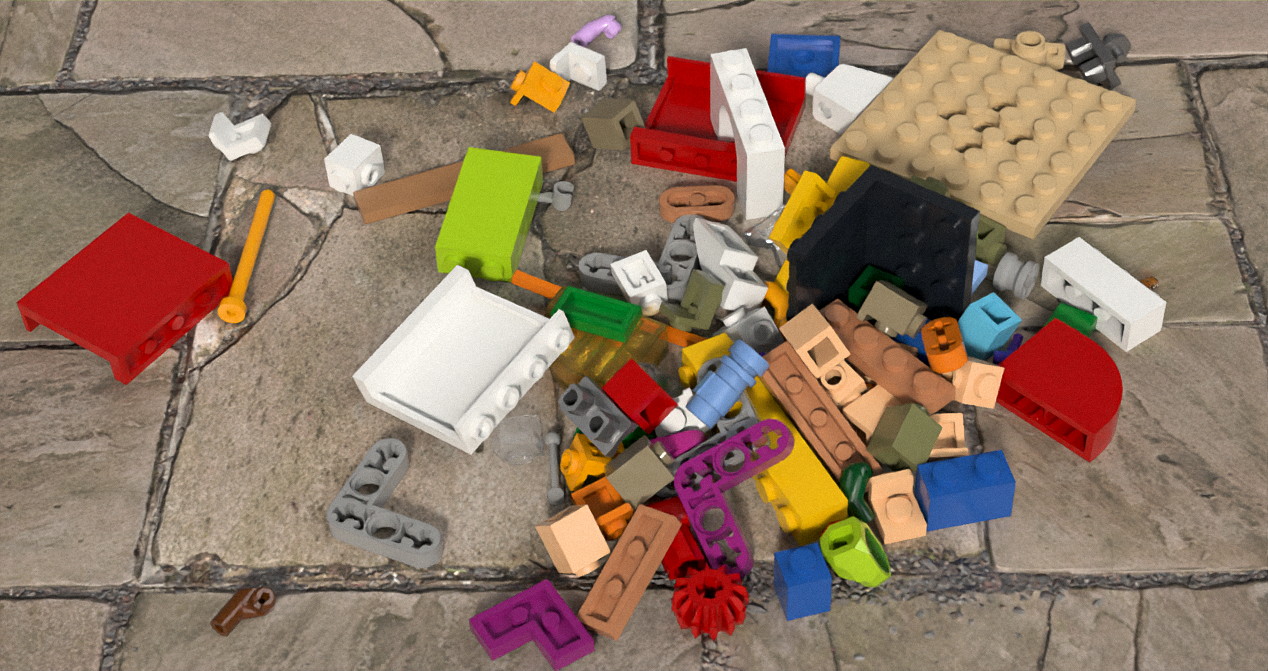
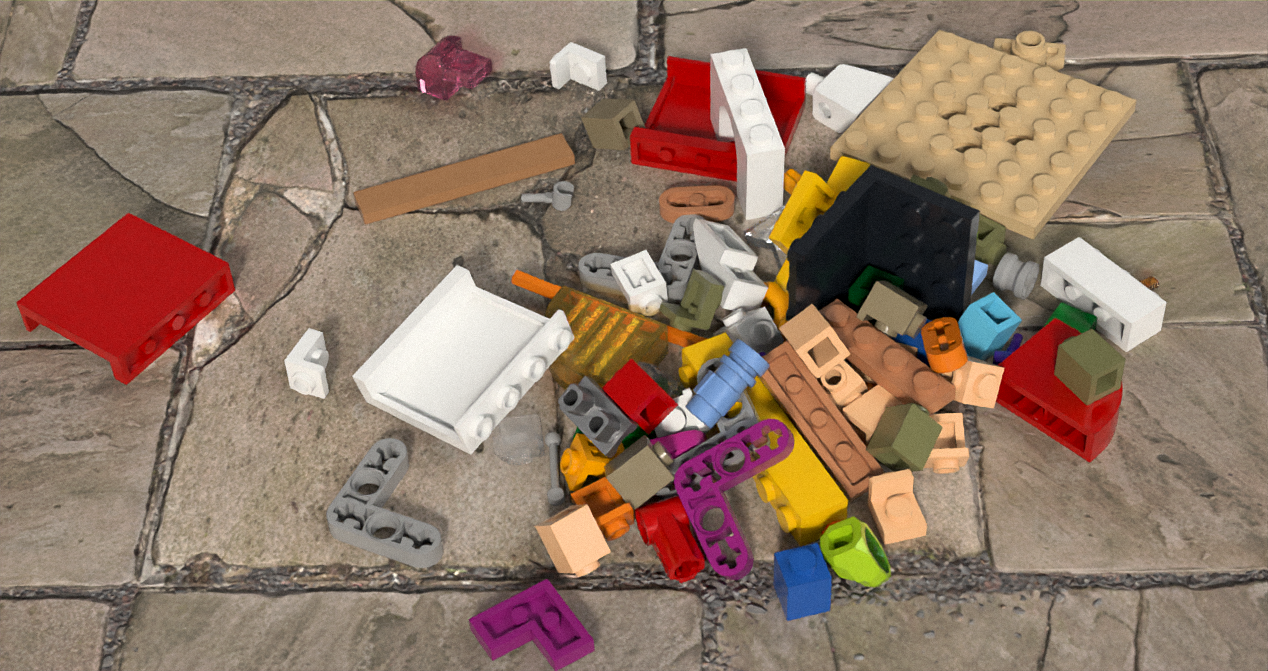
white bracket [209,112,271,161] -> none
reddish brown arm [210,586,276,636] -> none
light orange bar [218,189,275,323] -> none
white brick [324,134,385,196] -> none
lime brick [435,147,543,283] -> none
light orange bracket [510,61,570,113] -> none
green tile [551,286,642,343] -> none
lavender arm [571,14,622,47] -> none
nougat plate [576,504,682,641] -> none
red gear [671,562,749,641] -> none
blue tile [767,34,840,78] -> none
dark green arm [838,461,876,524] -> none
blue brick [915,450,1016,532] -> none
flat silver hips [1066,22,1131,89] -> none
none -> white bracket [284,328,329,399]
none -> clear pink brick [415,35,492,101]
none -> olive brick [1054,329,1126,405]

